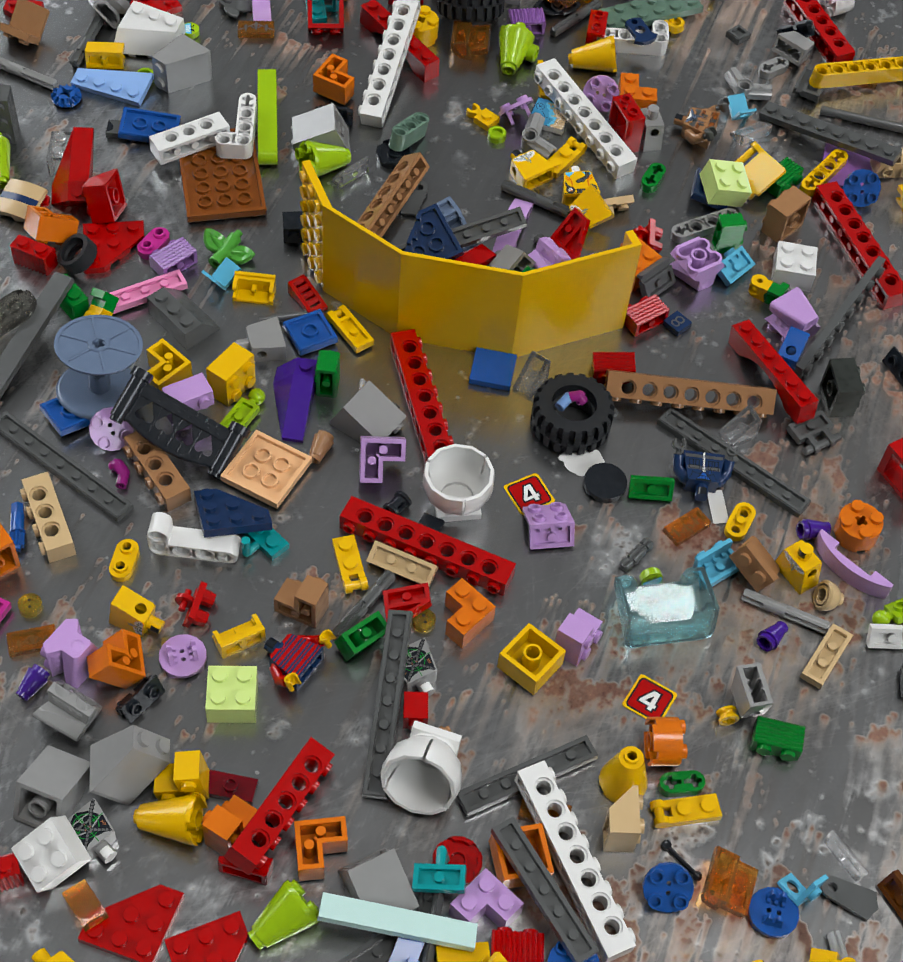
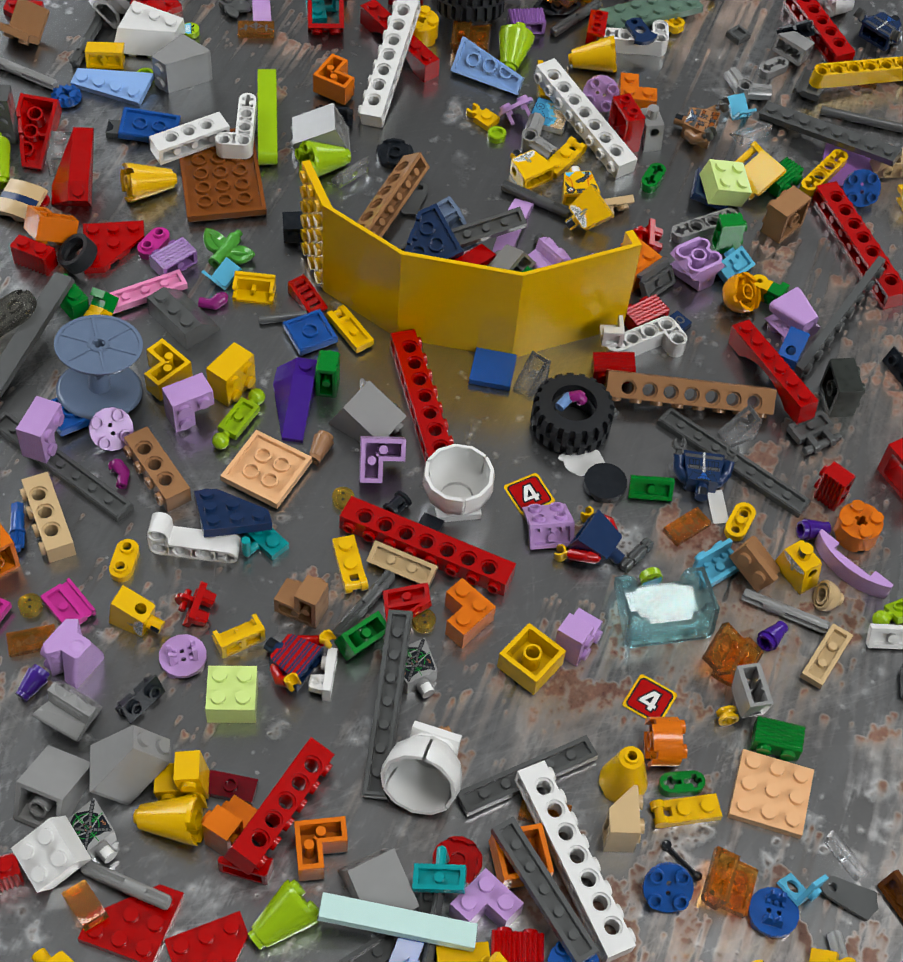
red slope [82,169,127,223] -> none
orange brick [87,629,146,689] -> none
black piece [109,365,251,479] -> none
light grey torso [235,317,287,362] -> none
sand green beam [388,112,429,151] -> none
red brick [403,691,428,730] -> none
lime tile [526,43,540,63] -> none
red wing [550,207,590,259] -> none
white brick [771,241,818,292] -> none
none -> red wedge [16,93,62,171]
none -> lavender brick [16,396,65,464]
none -> dark pink plate [40,578,96,624]
none -> light grey axle [80,861,172,910]
none -> yellow cone [120,162,177,202]
none -> magenta arm [198,292,228,310]
none -> white hinge [308,648,338,702]
none -> clear yellow tile [332,487,354,510]
none -> light blue wing [450,36,524,95]
none -> dark blue torso [553,506,625,565]
none -> white panel [600,315,625,347]
none -> white beam [604,316,687,358]
none -> clear orange brick [702,622,764,687]
none -> light orange cylinder [722,272,761,313]
none -> light nougat plate [727,749,814,839]
none -> red brick [814,461,856,511]
none -> dark blue torso [853,7,902,52]

